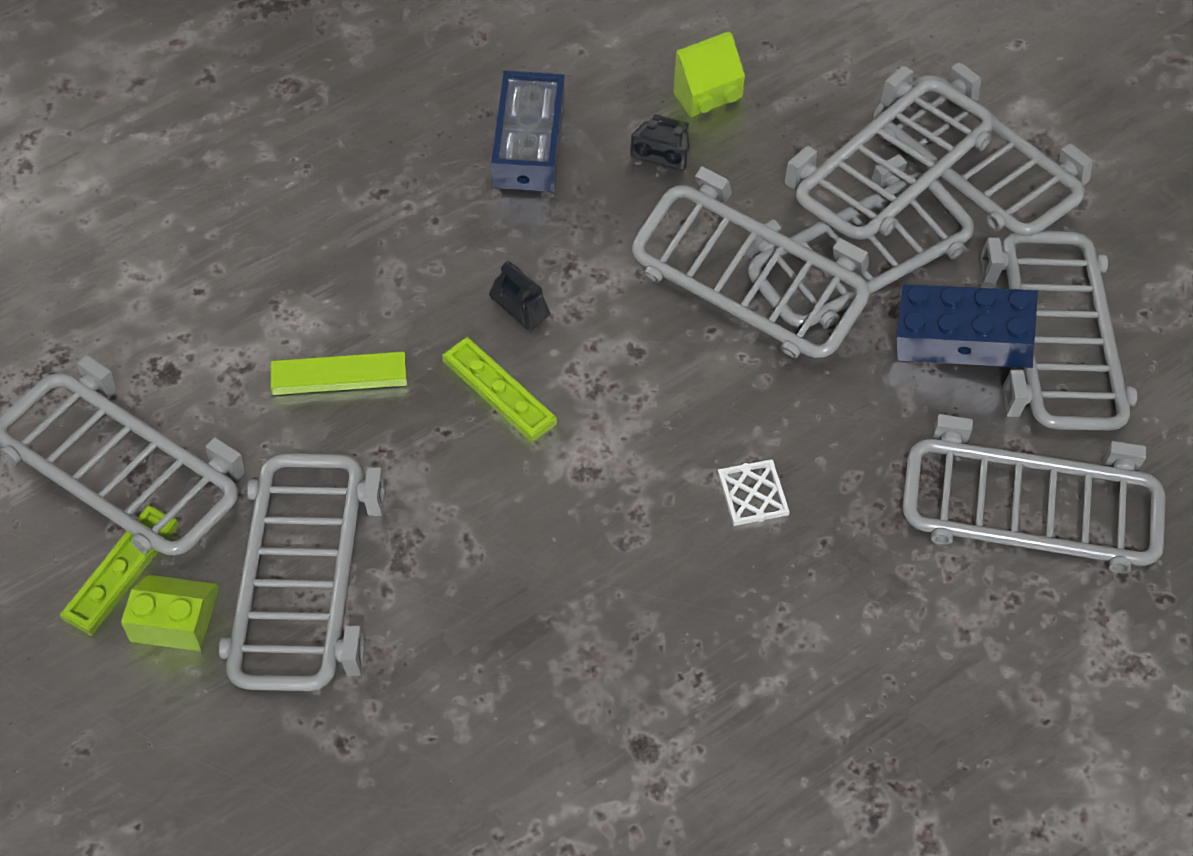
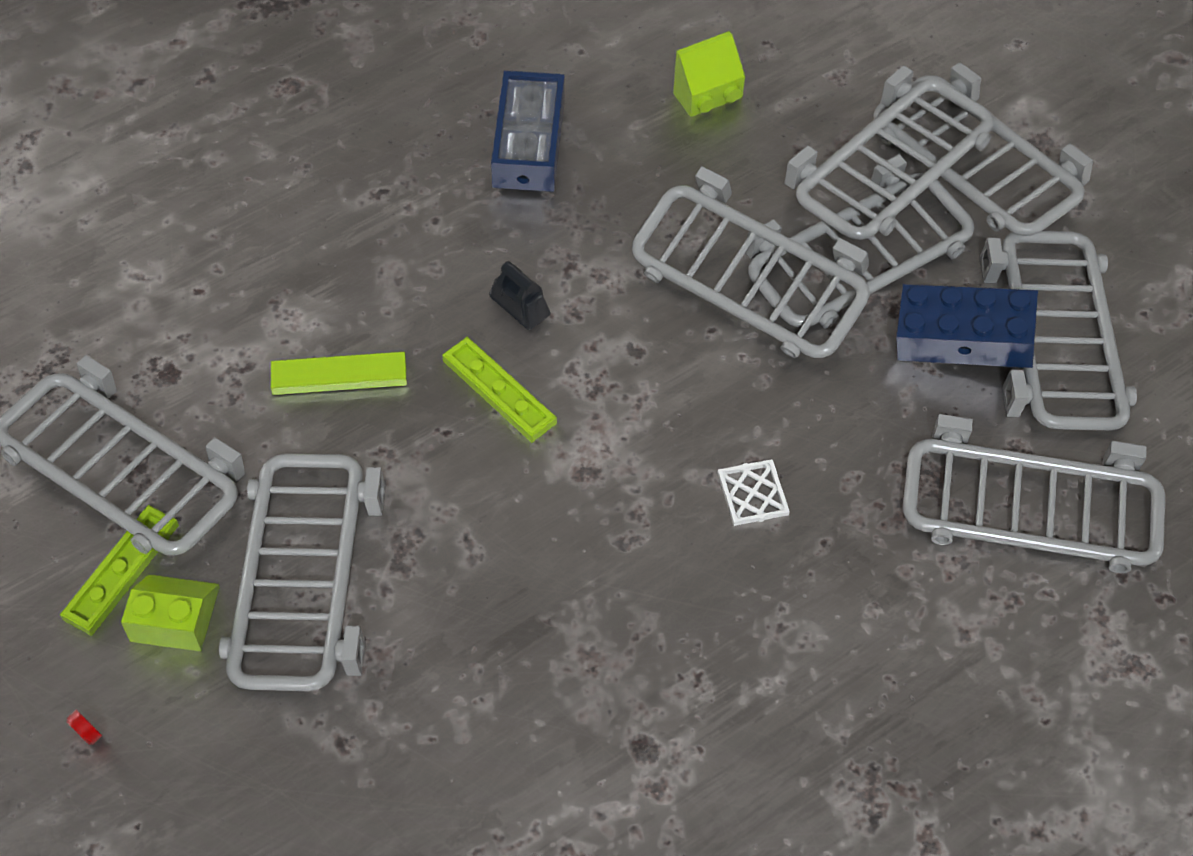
black piece [630,114,690,169] -> none
none -> red tile [66,709,103,745]

